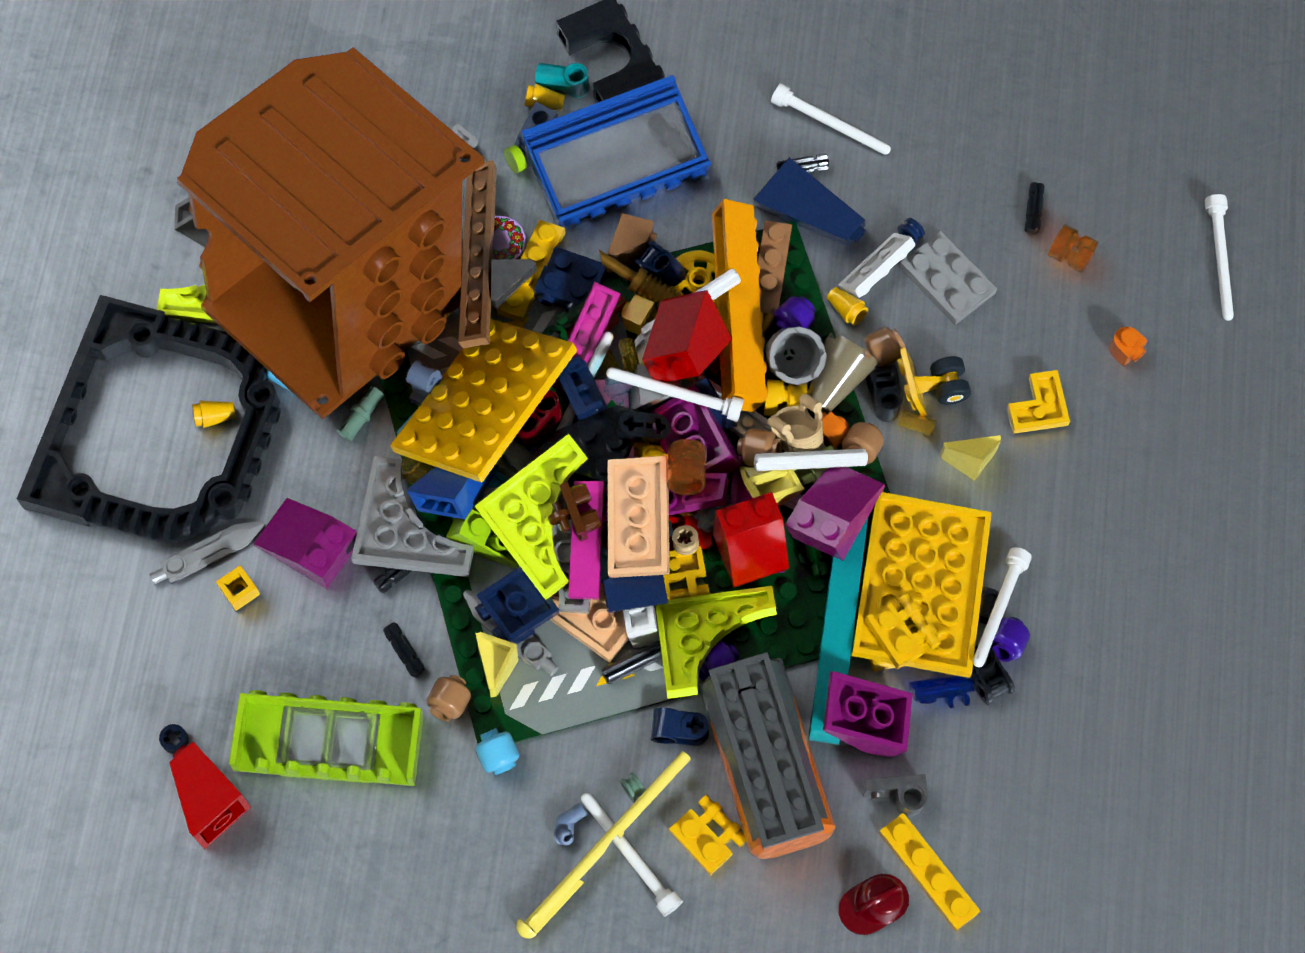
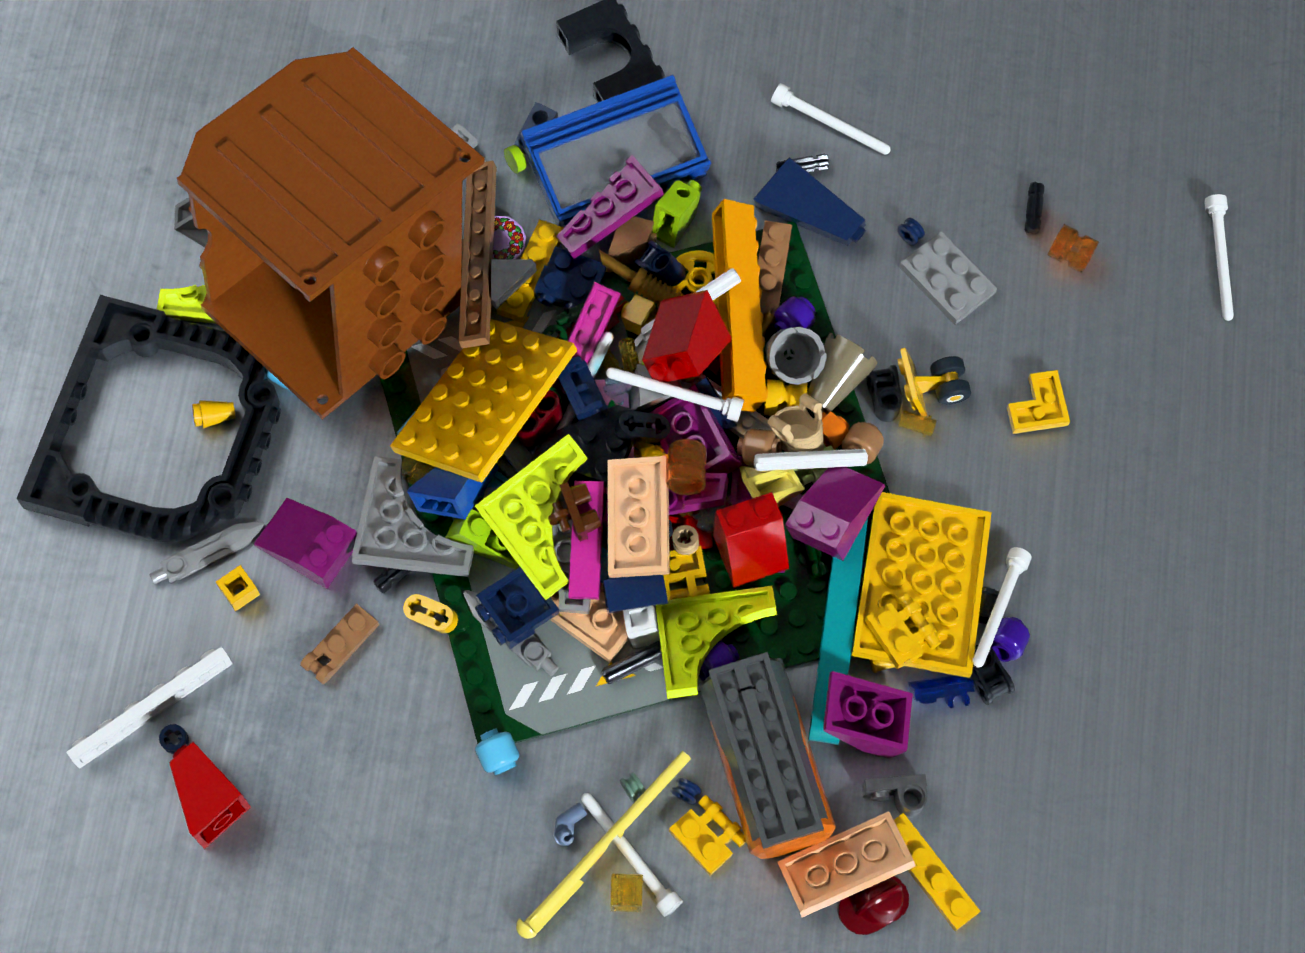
lime window [229,690,424,786] -> none
sand green pin [336,385,385,442] -> none
black axle [383,622,425,677] -> none
sand blue leg [406,360,443,406] -> none
medium nougat head [426,675,471,722] -> none
light yellow slope [475,632,518,698] -> none
yellow cone [524,83,565,111] -> none
teal piece [535,63,590,98] -> none
dark blue piece [650,707,709,746] -> none
yellow cone [827,287,868,326] -> none
white plate [838,233,916,298] -> none
medium nougat head [864,326,906,368] -> none
light yellow slope [940,435,1002,481] -> none
orange plate [1109,327,1148,367] -> none
none -> white plate [66,647,233,769]
none -> medium nougat plate [300,603,379,684]
none -> yellow beam [403,594,458,633]
none -> magenta wing [557,155,664,259]
none -> clear yellow brick [610,874,643,912]
none -> lime torso [653,180,702,248]
none -> dark blue bush [671,777,702,805]
none -> light nougat plate [777,811,916,918]

